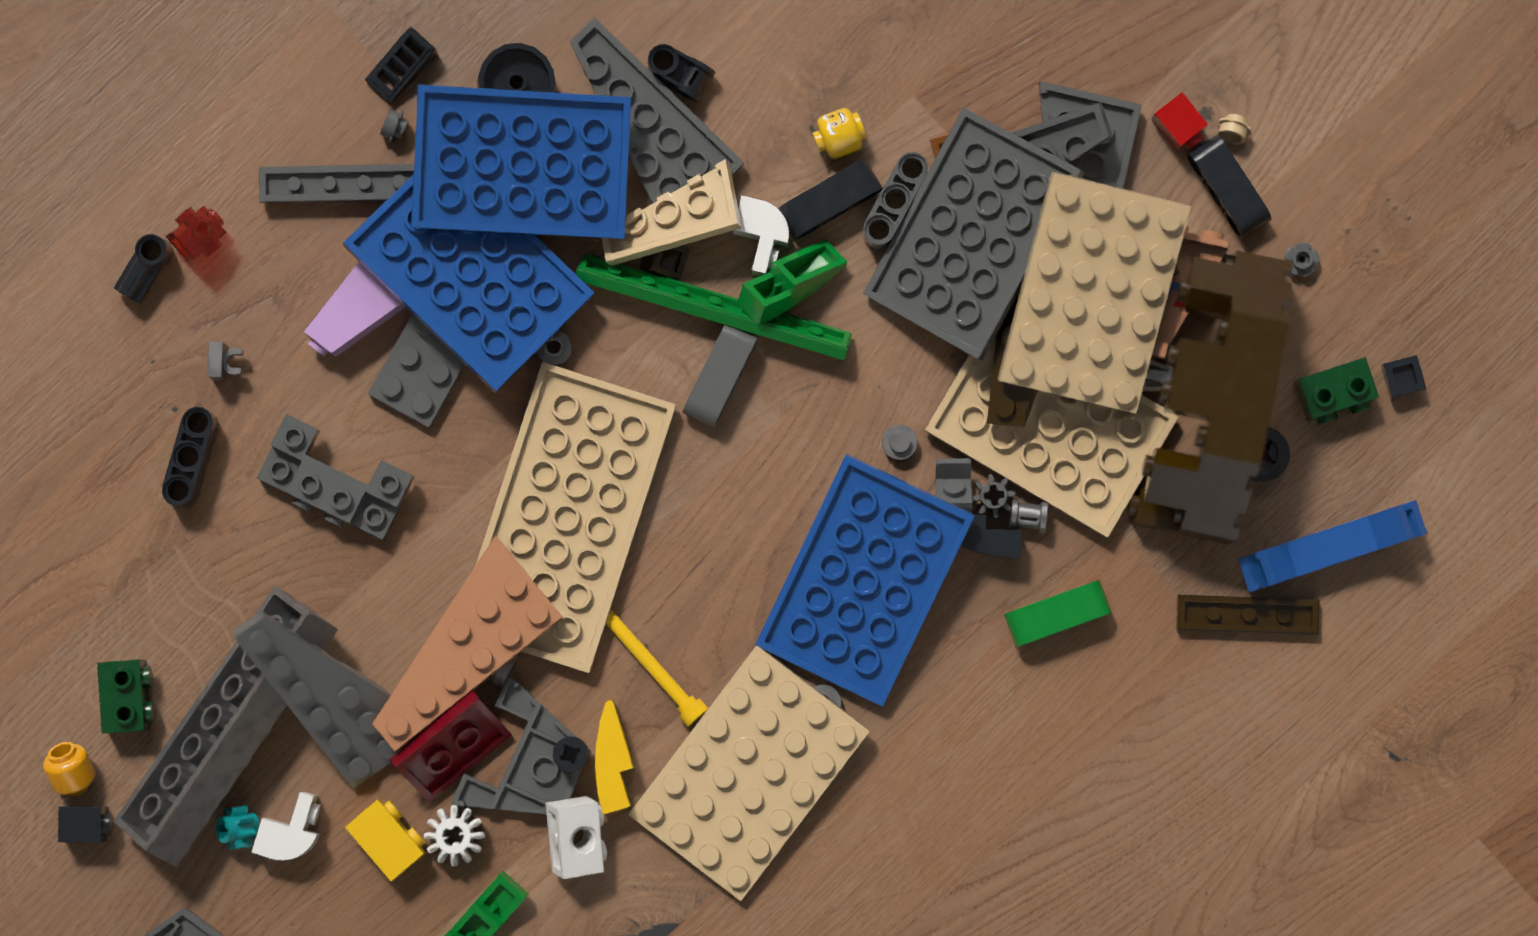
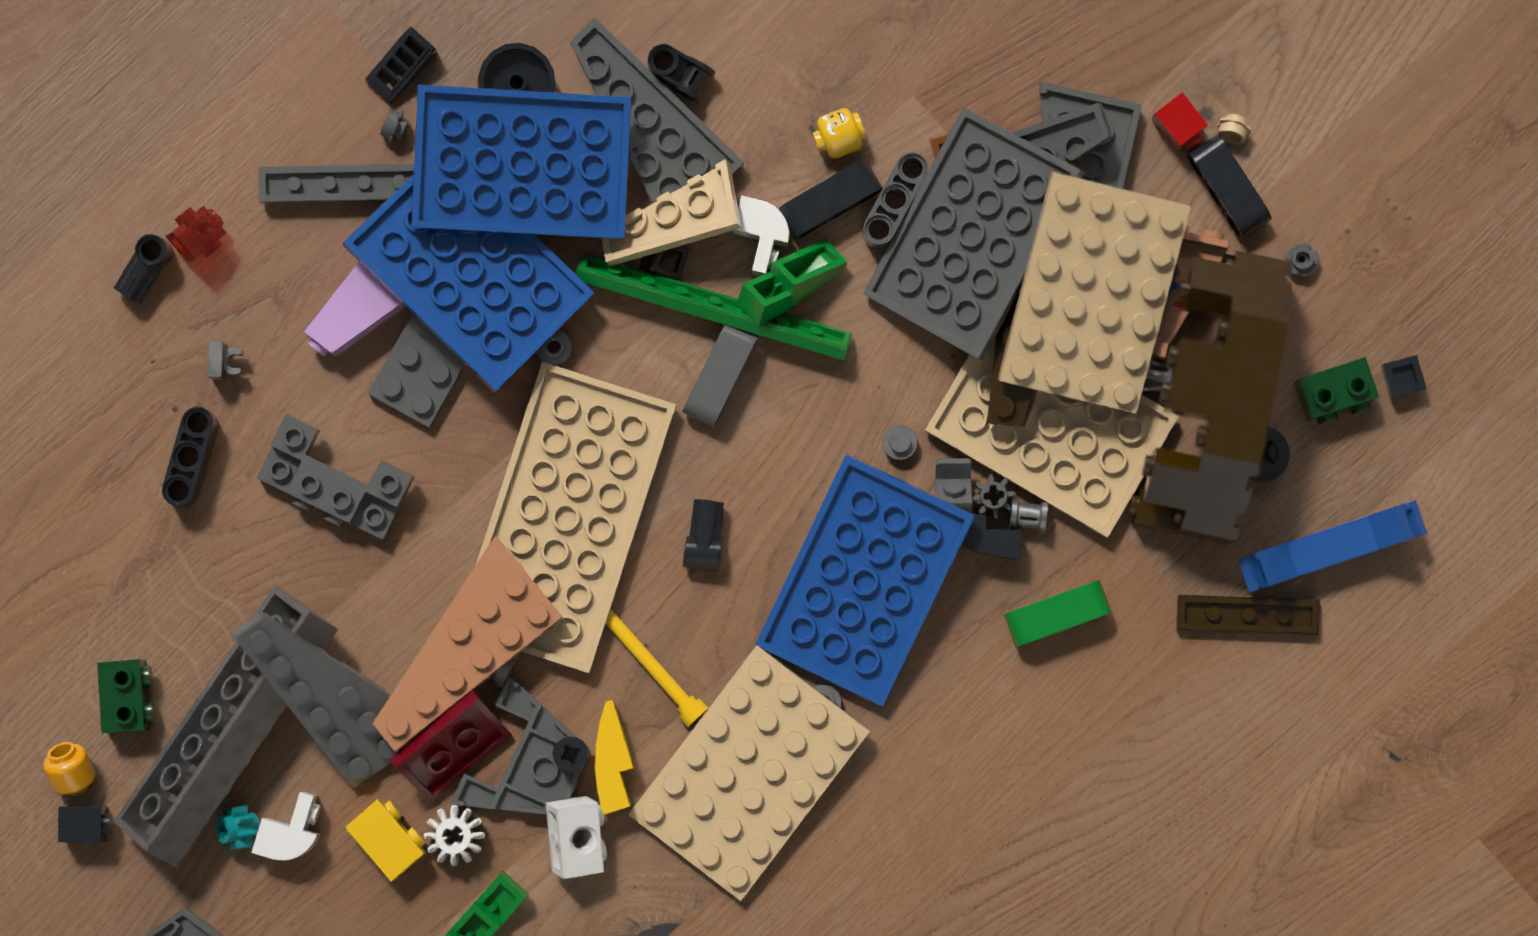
none -> black piece [683,499,724,571]

